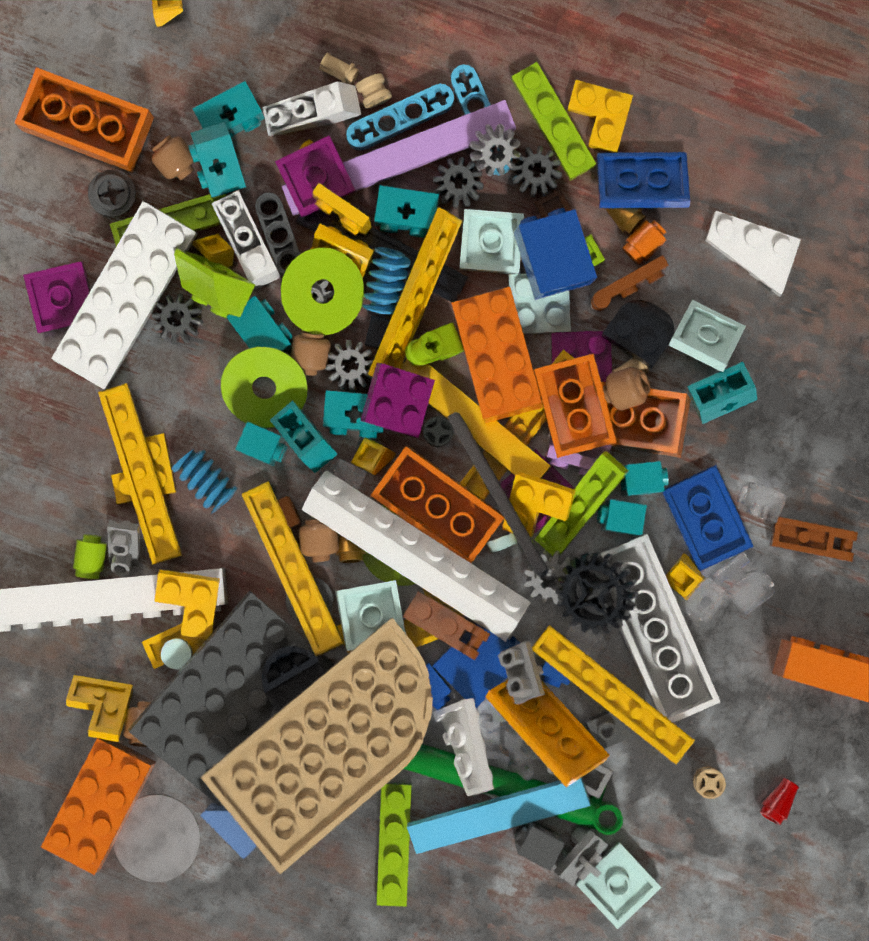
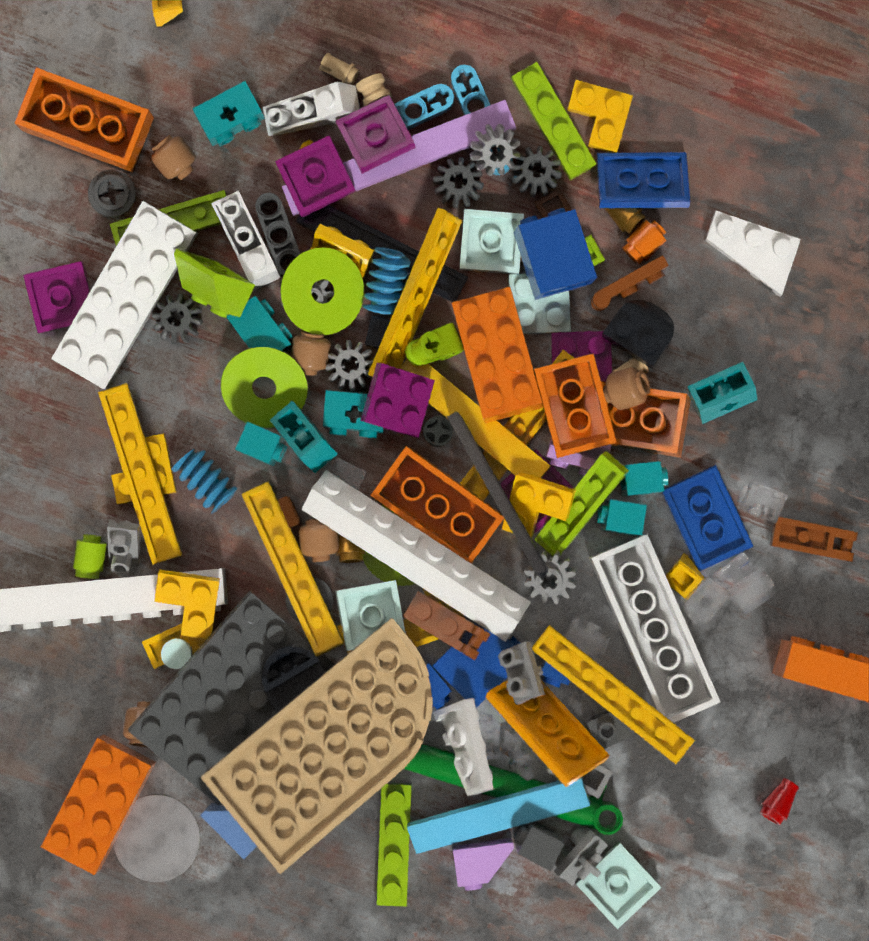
yellow plate [66,675,133,742] -> none
teal brick [188,122,246,198] -> none
yellow slope [193,234,234,267] -> none
yellow plate [312,183,372,237] -> none
yellow slope [351,437,396,475] -> none
teal brick [374,185,439,238] -> none
light aqua tile [486,533,518,553] -> none
black gear [555,551,638,635] -> none
light aqua plate [669,300,746,372] -> none
tan wheel [692,766,726,799] -> none
none -> magenta plate [335,95,416,174]
none -> lavender slope [453,838,514,891]

